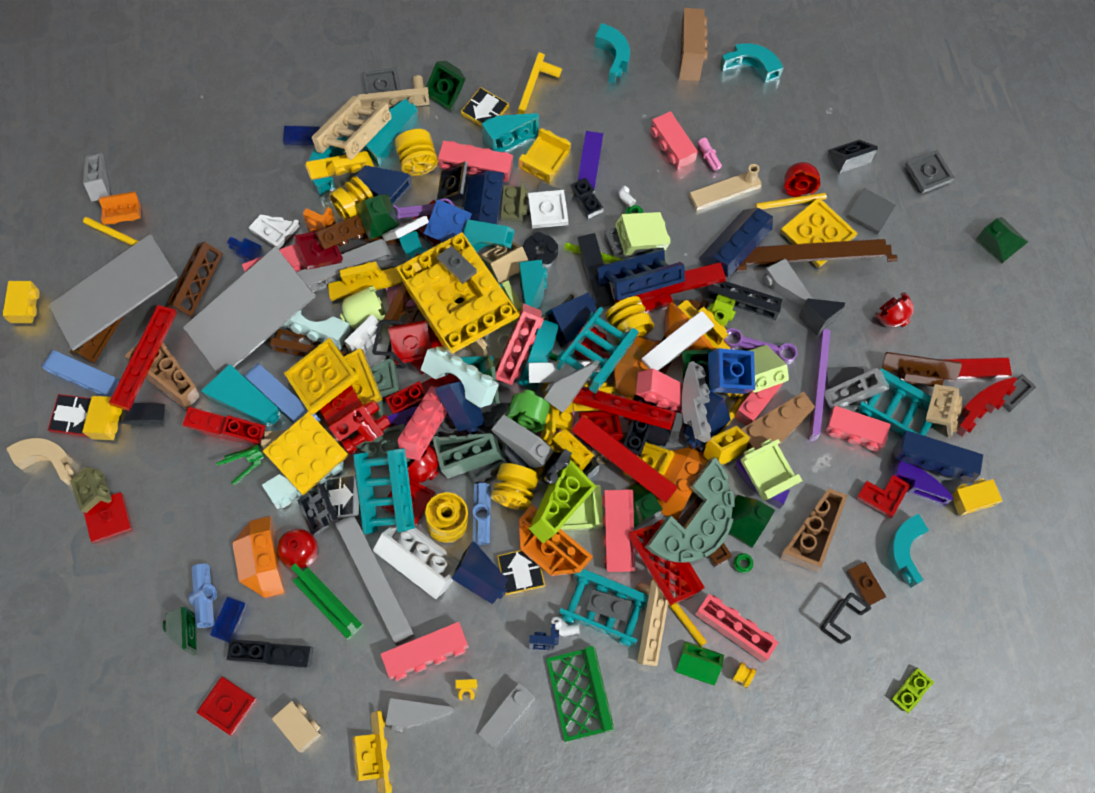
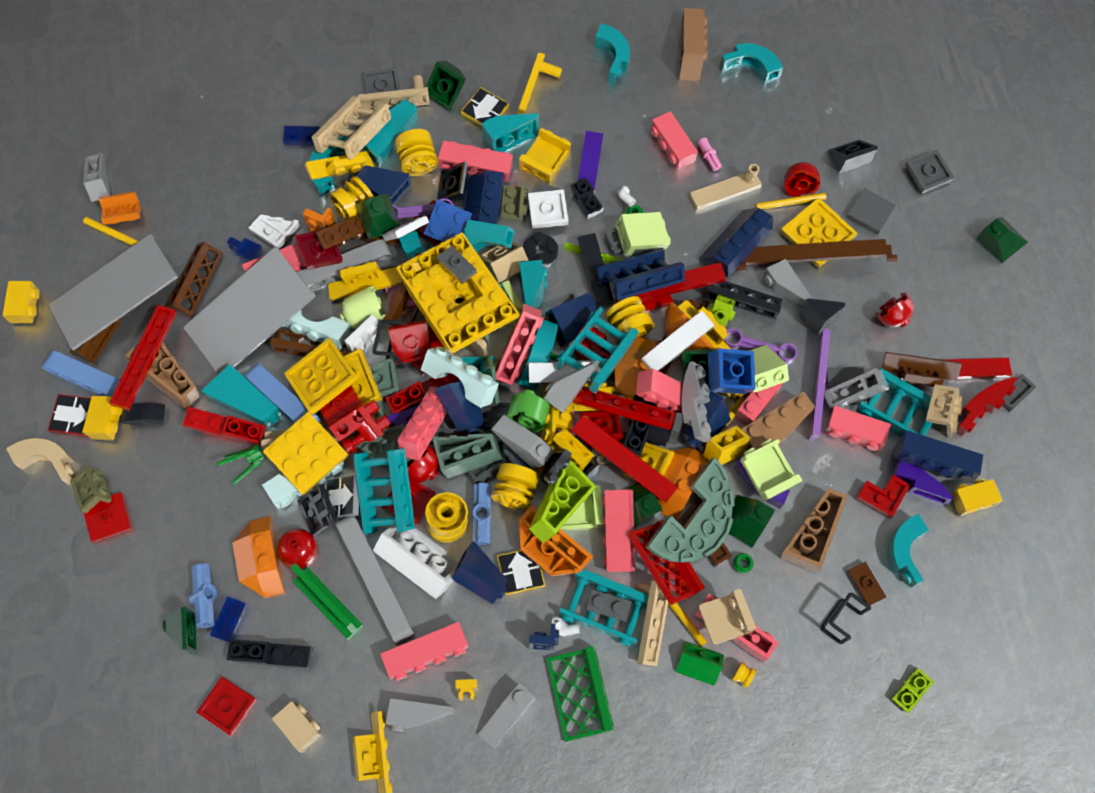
none -> tan bracket [699,588,756,645]

